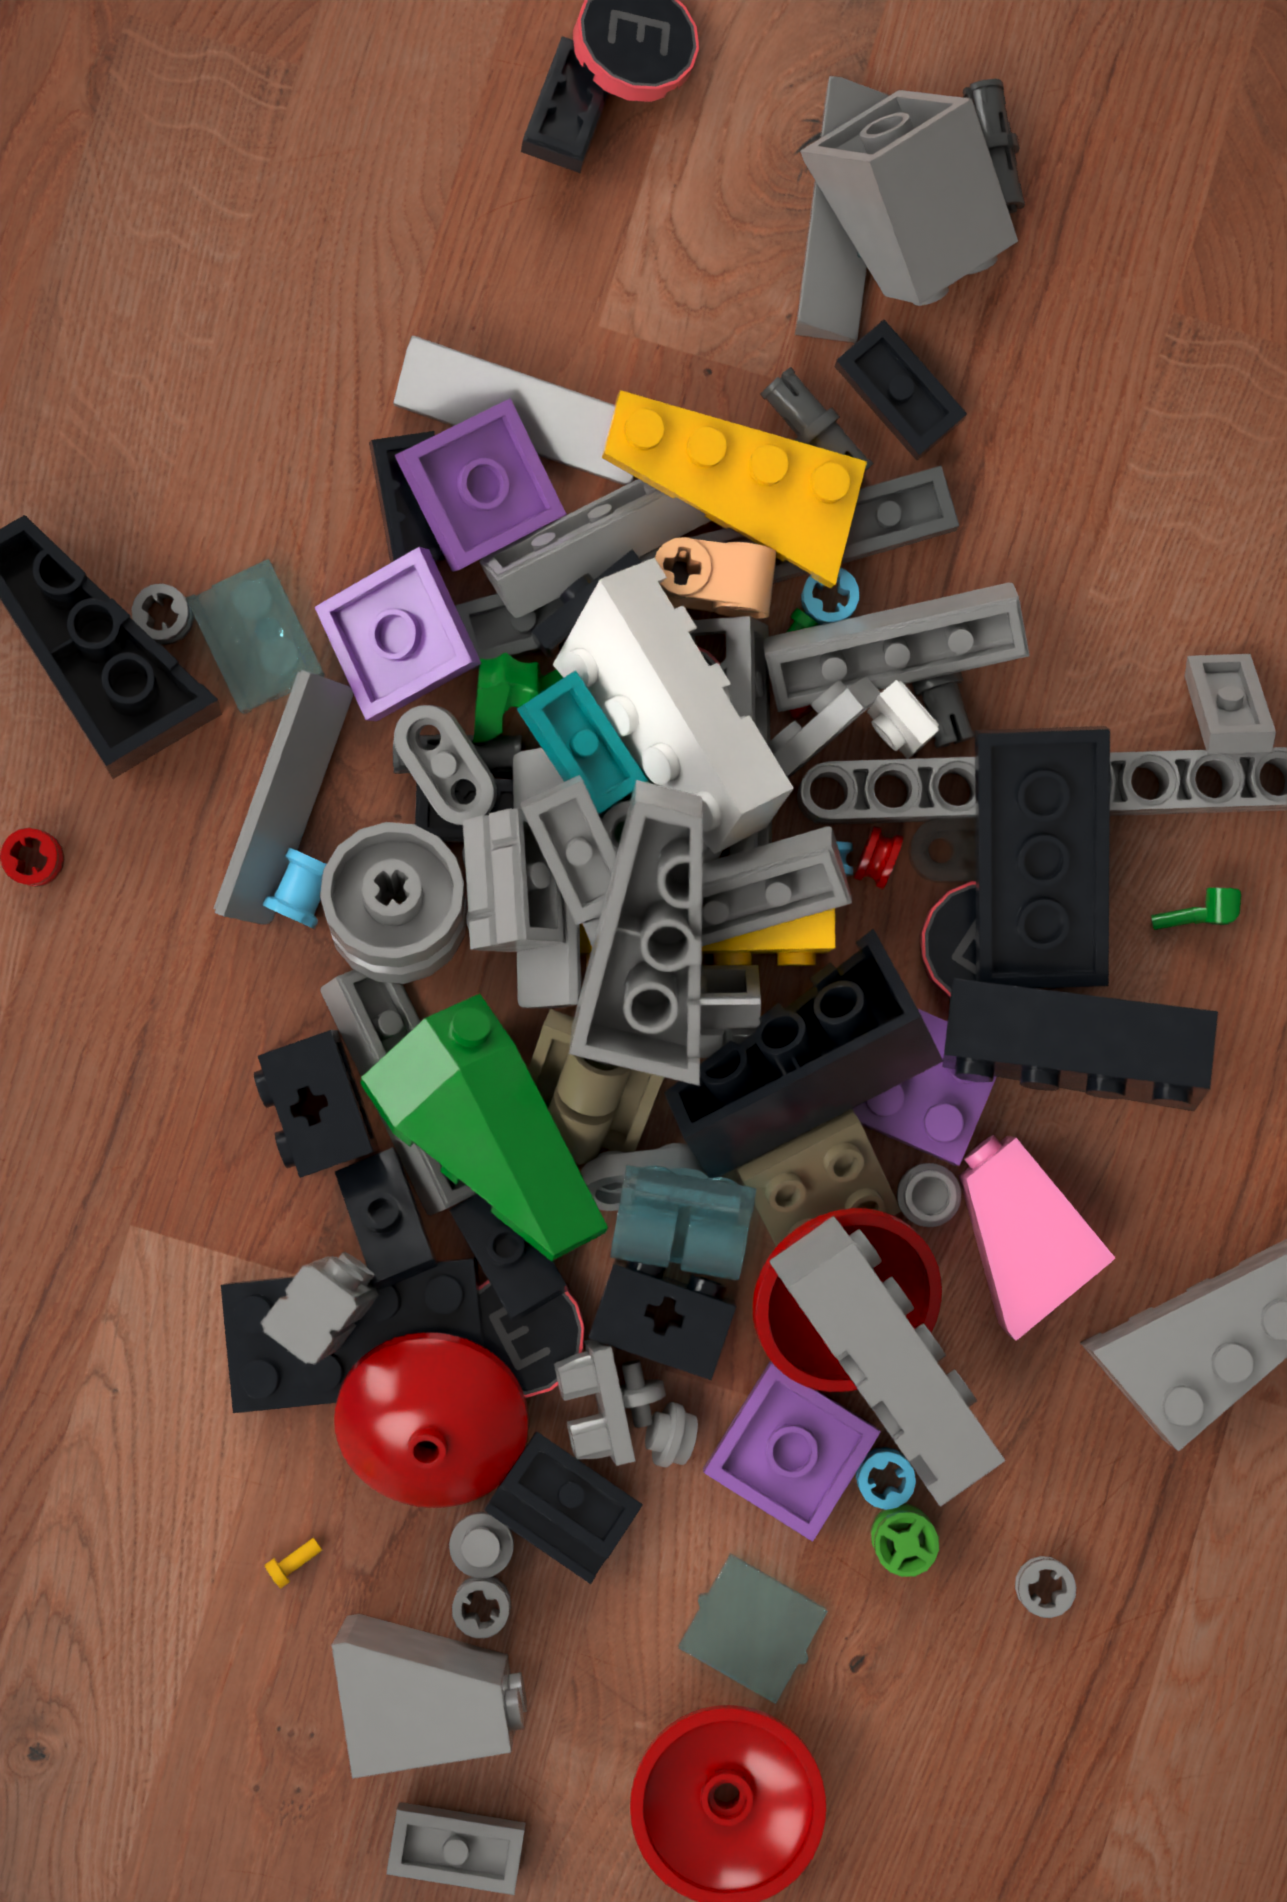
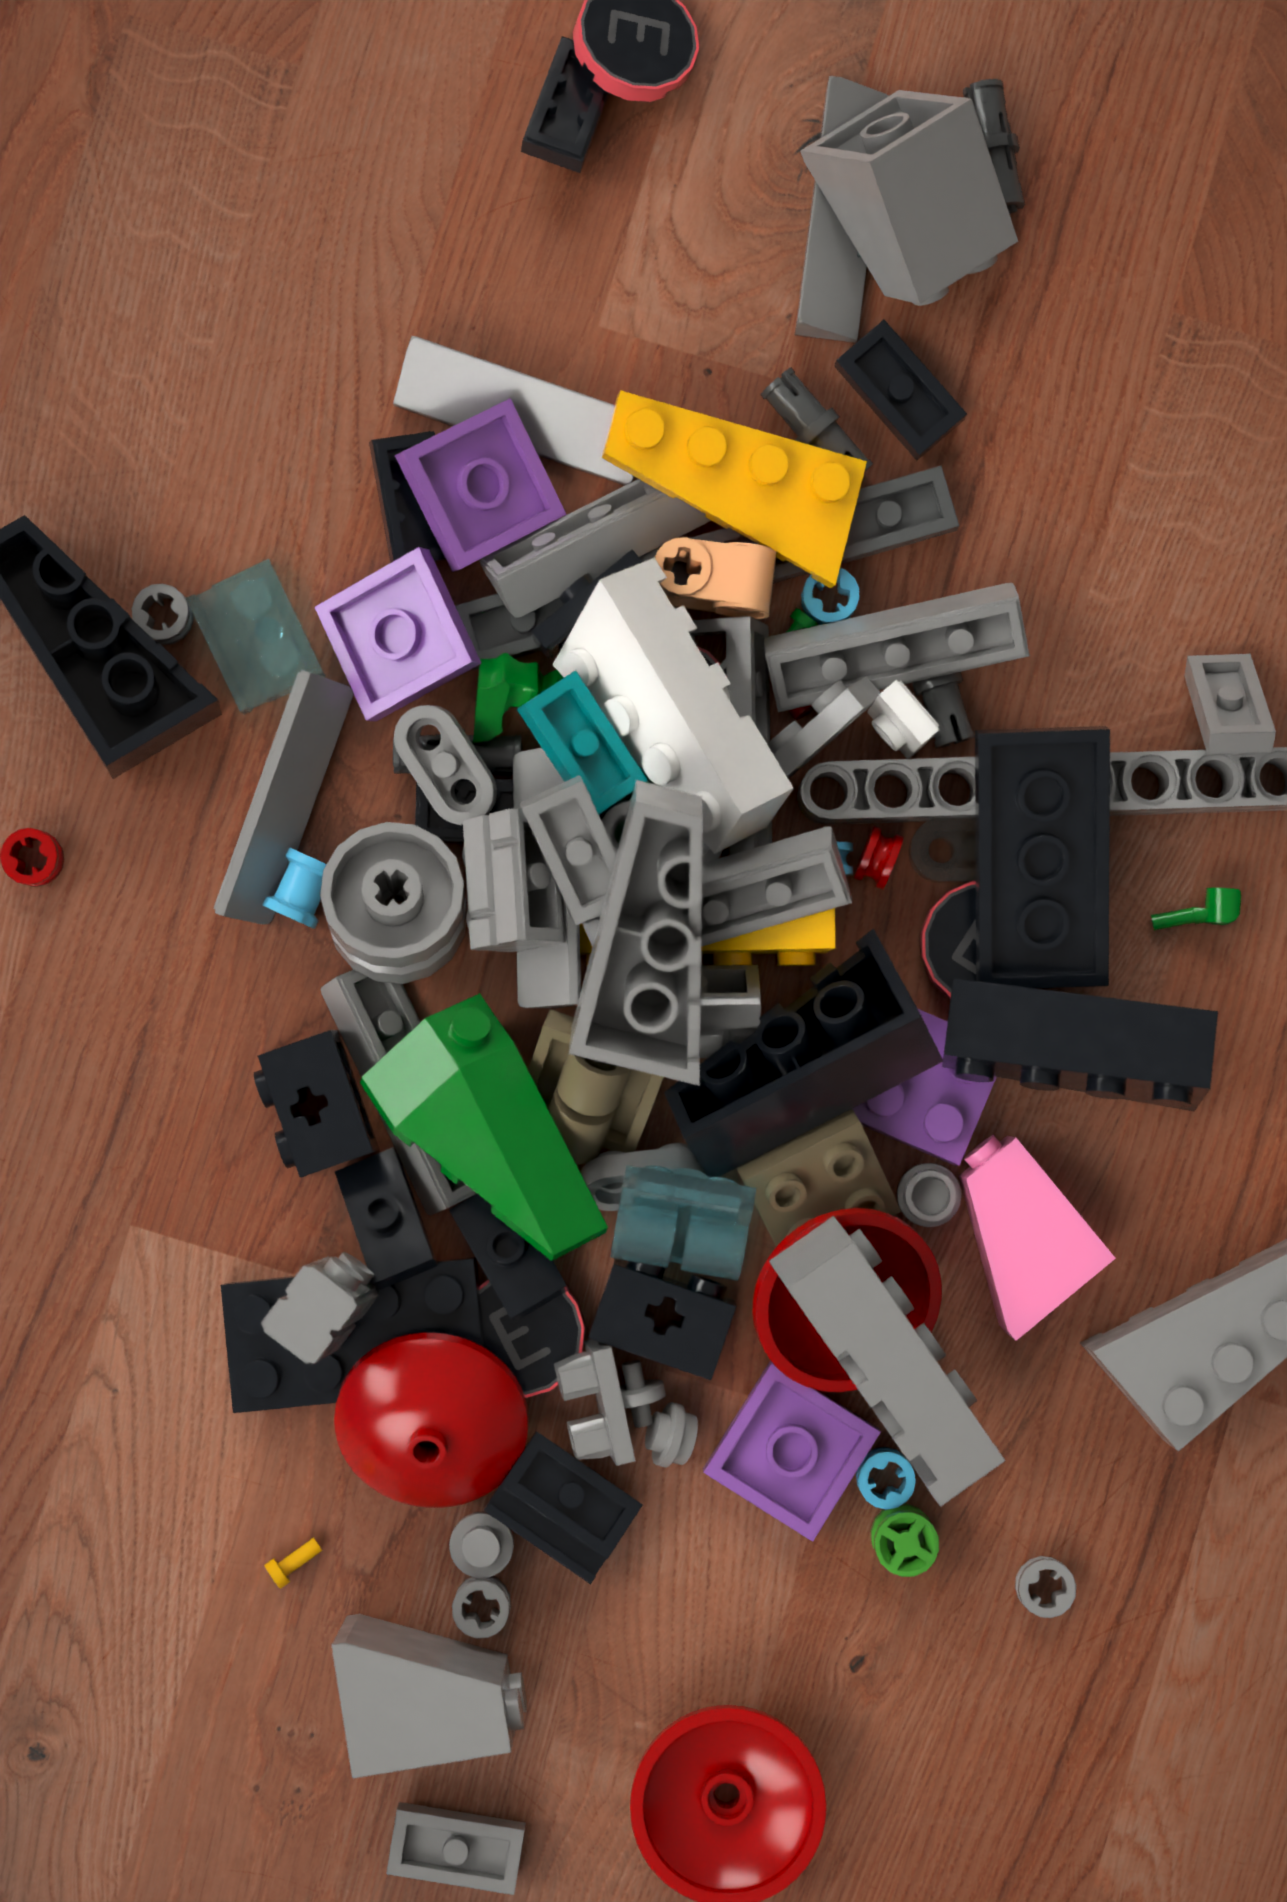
clear light blue piece [678,1553,828,1704] -> none

